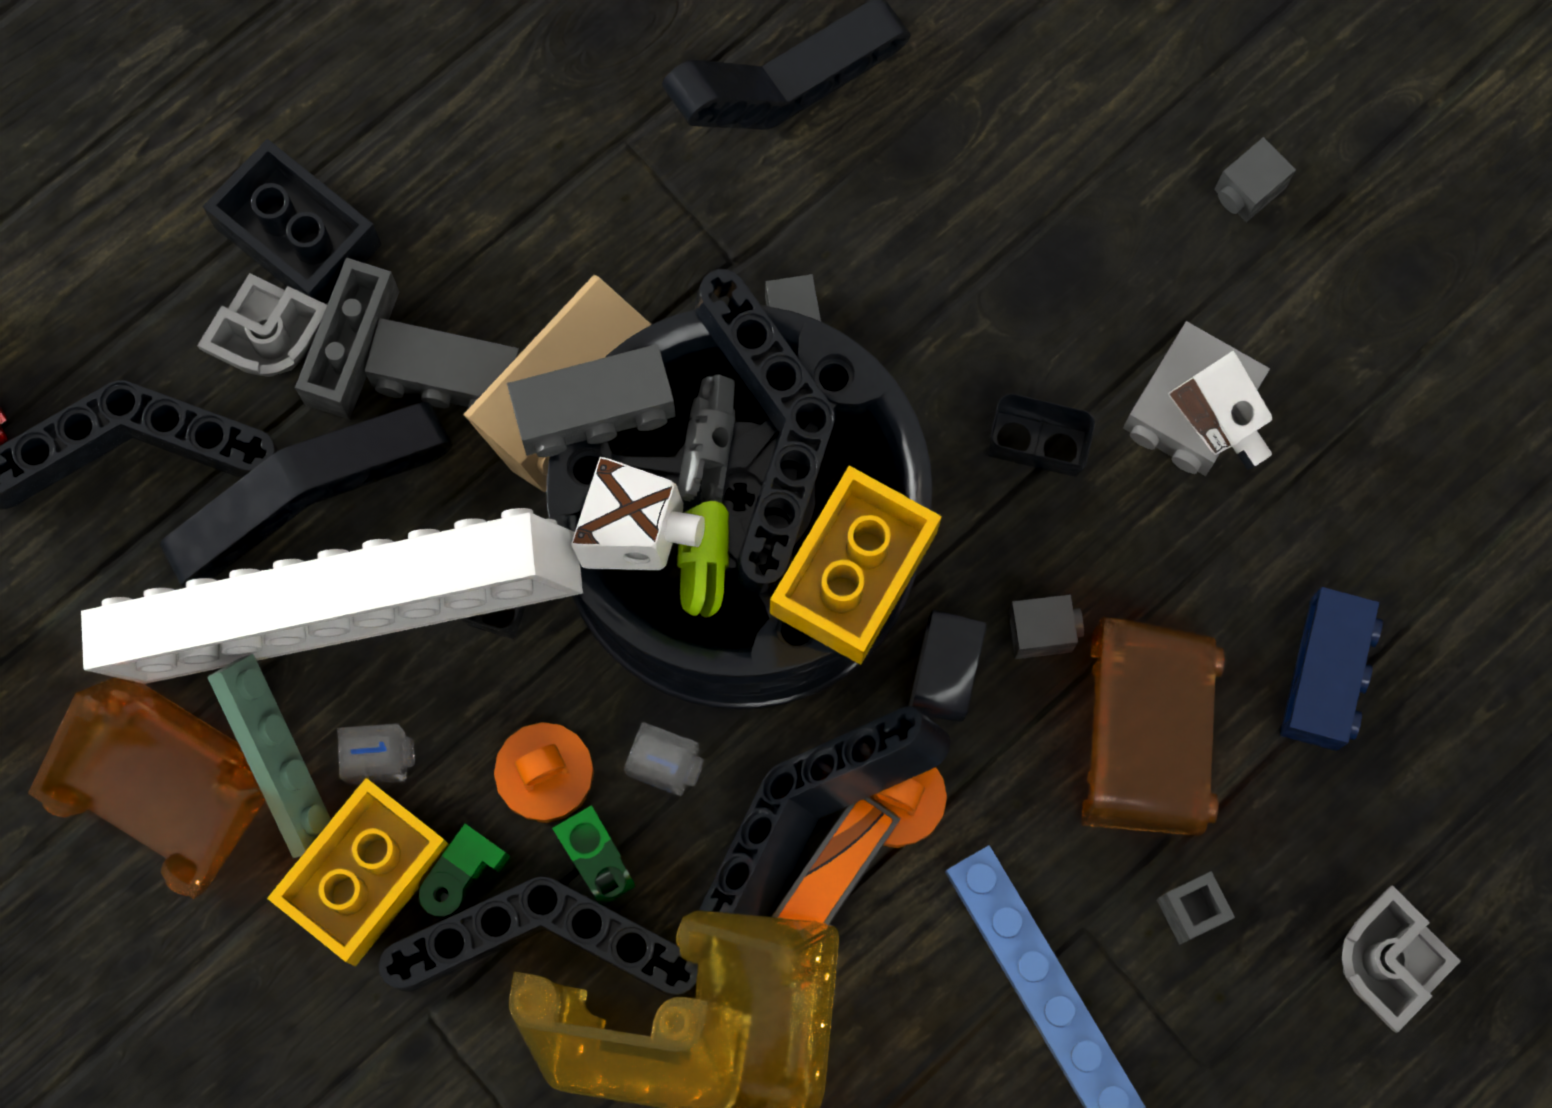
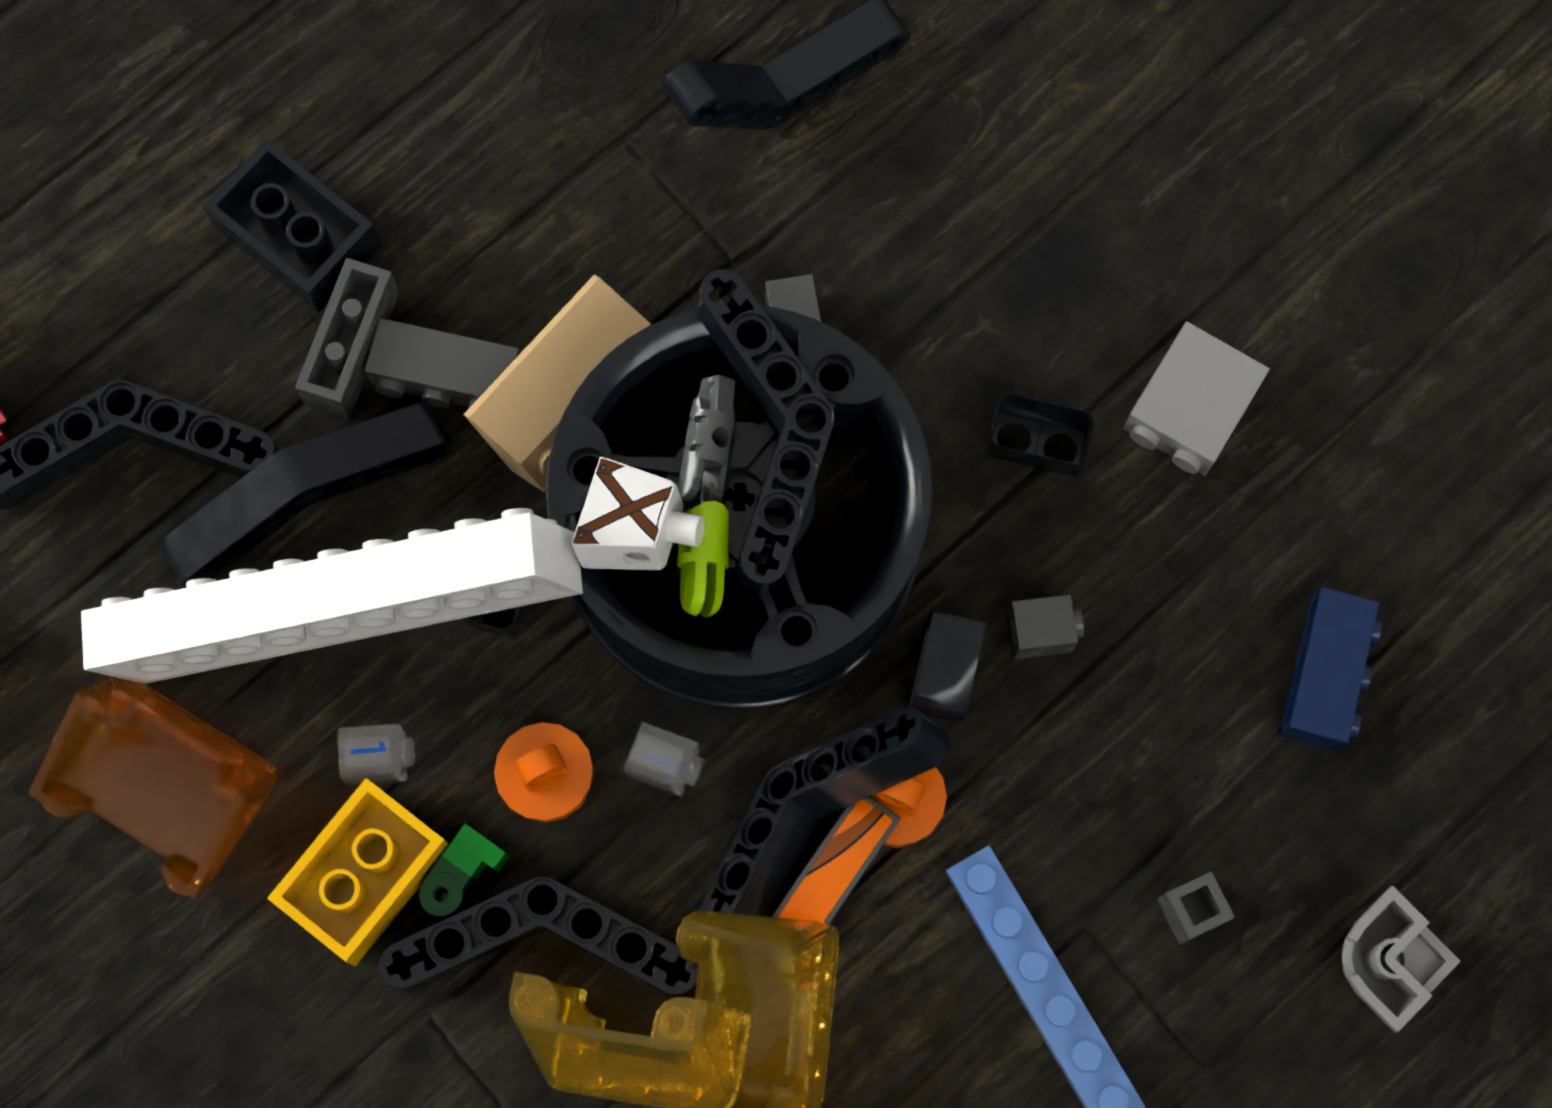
light grey brick [197,273,327,377] -> none
sand green plate [207,654,331,858] -> none
dark grey brick [507,344,676,457] -> none
leg [552,805,636,906] -> none
yellow brick [770,466,942,665] -> none
clear orange windscreen [1082,617,1224,836] -> none
white torso [1168,351,1272,470] -> none
dark grey brick [1214,137,1296,222] -> none

